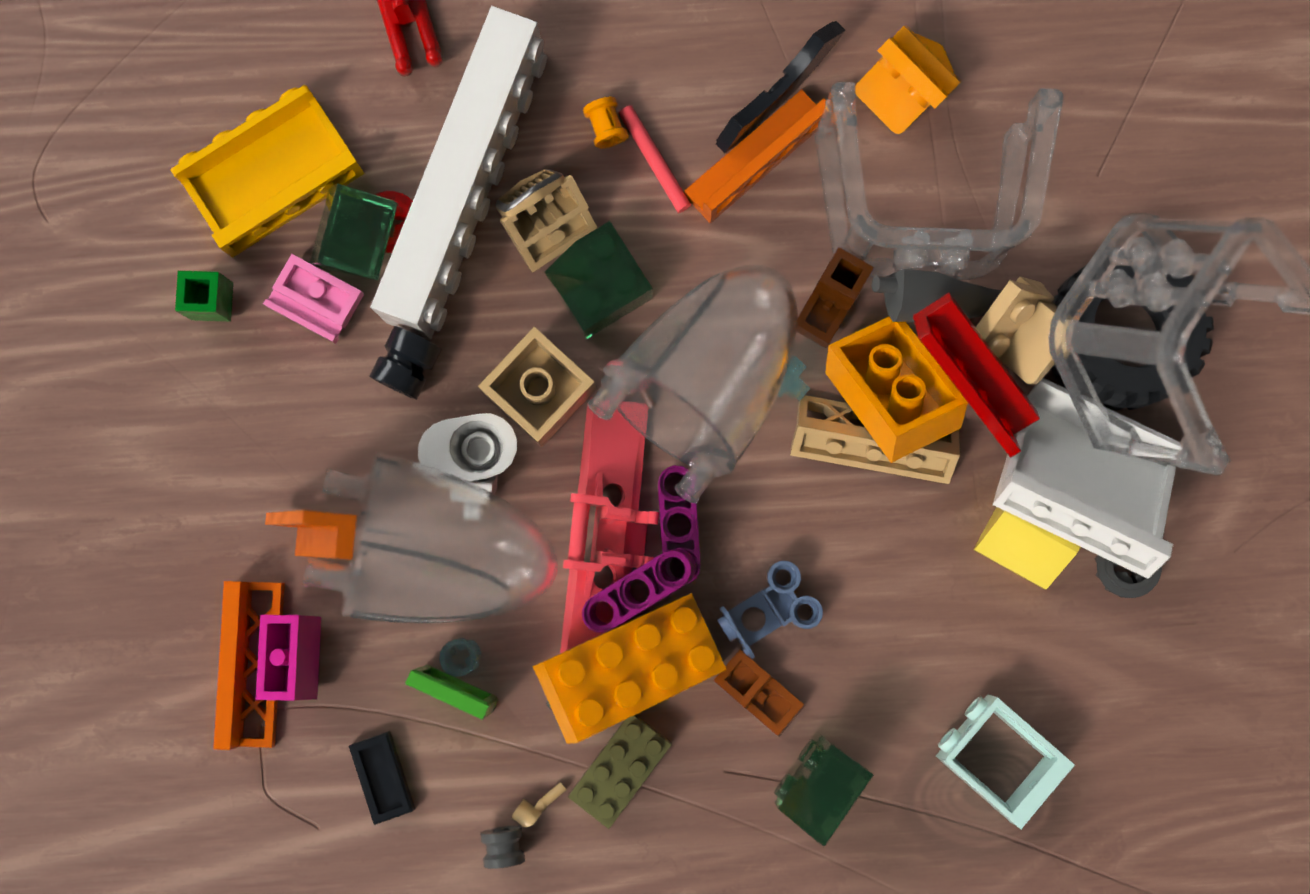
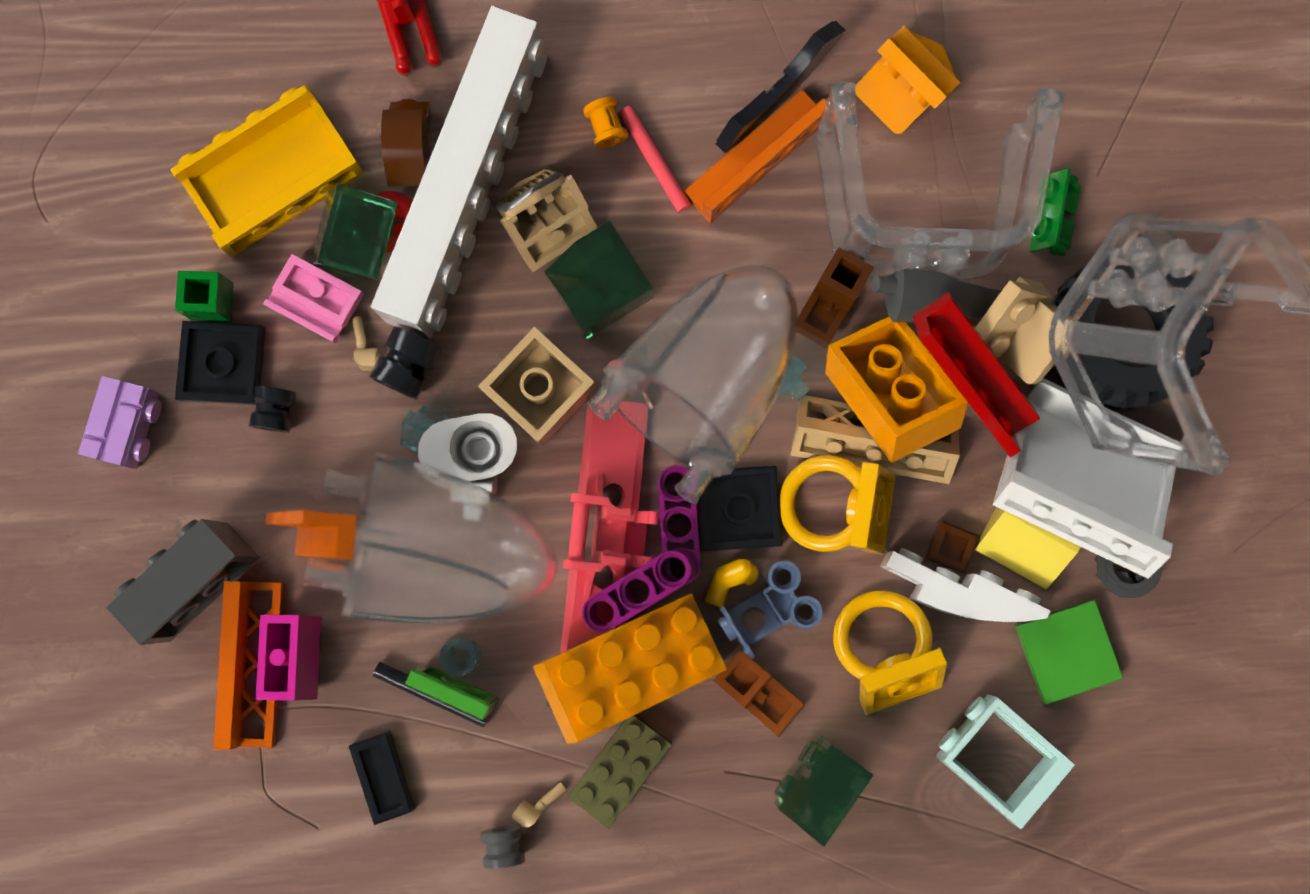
none -> lavender brick [78,376,162,469]
none -> dark grey brick [106,519,260,645]
none -> black tile [175,321,265,406]
none -> black wheel [249,386,296,433]
none -> tan hand [352,316,380,371]
none -> black bar [373,662,490,728]
none -> reddish brown brick [381,99,431,187]
none -> clear light blue tile [400,406,448,452]
none -> black tile [696,465,782,552]
none -> yellow arm [704,559,759,607]
none -> yellow tile [779,455,896,555]
none -> yellow tile [833,590,947,715]
none -> white slope [880,548,1050,622]
none -> reddish brown tile [925,520,980,573]
none -> bright green tile [1015,600,1123,705]
none -> green hinge [1029,168,1081,256]

